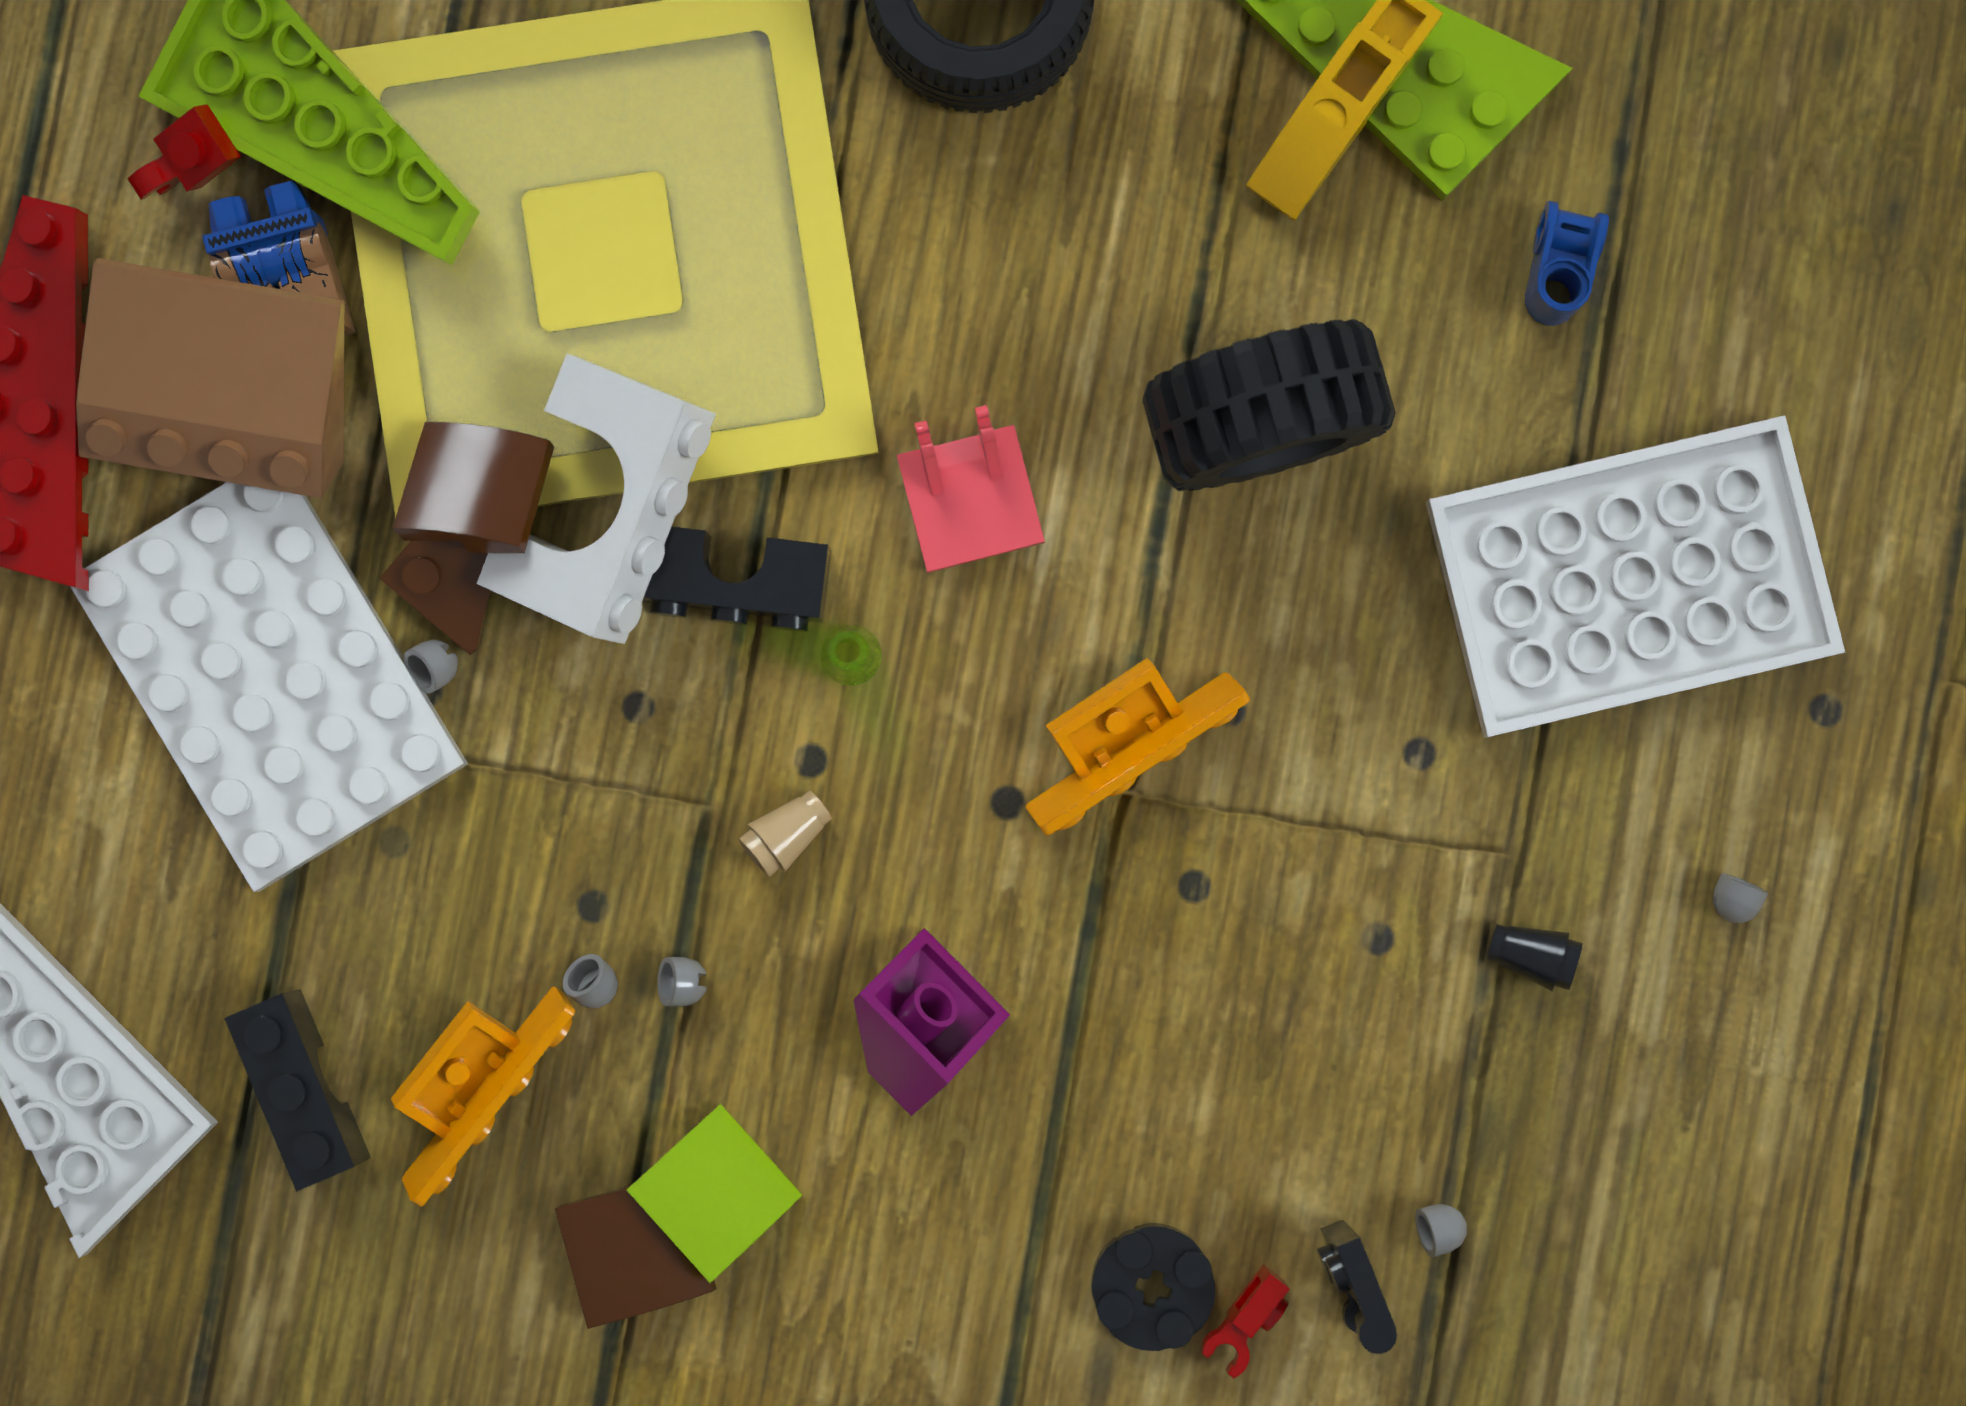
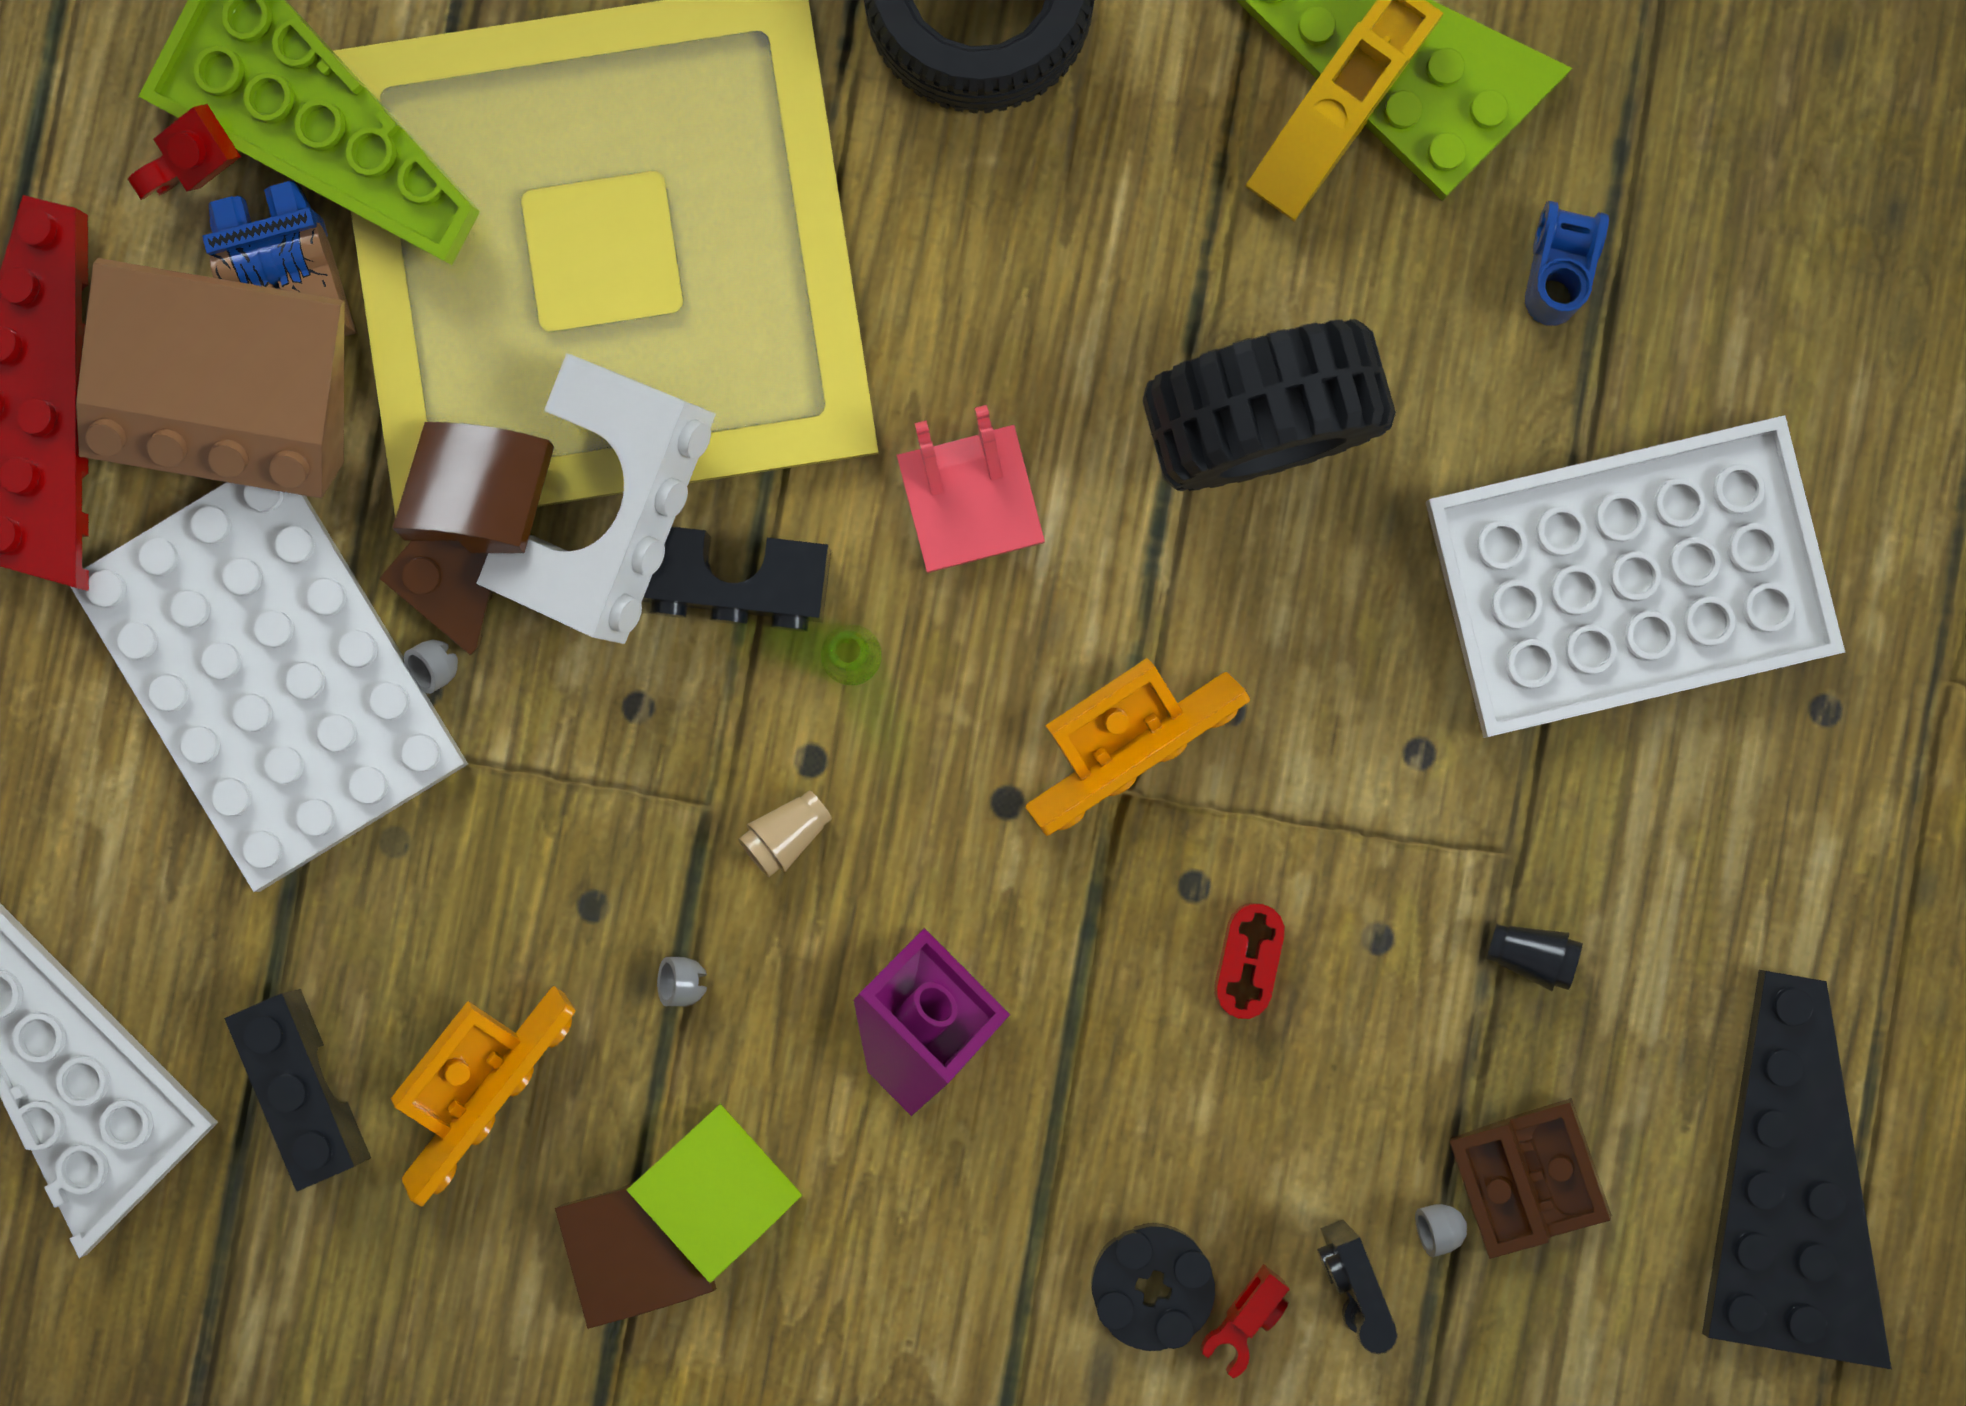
light grey hinge [563,954,618,1009] -> none
light grey hinge [1713,873,1768,923] -> none
none -> red beam [1214,903,1285,1019]
none -> reddish brown slope [1450,1098,1612,1259]
none -> black wing [1702,970,1892,1370]

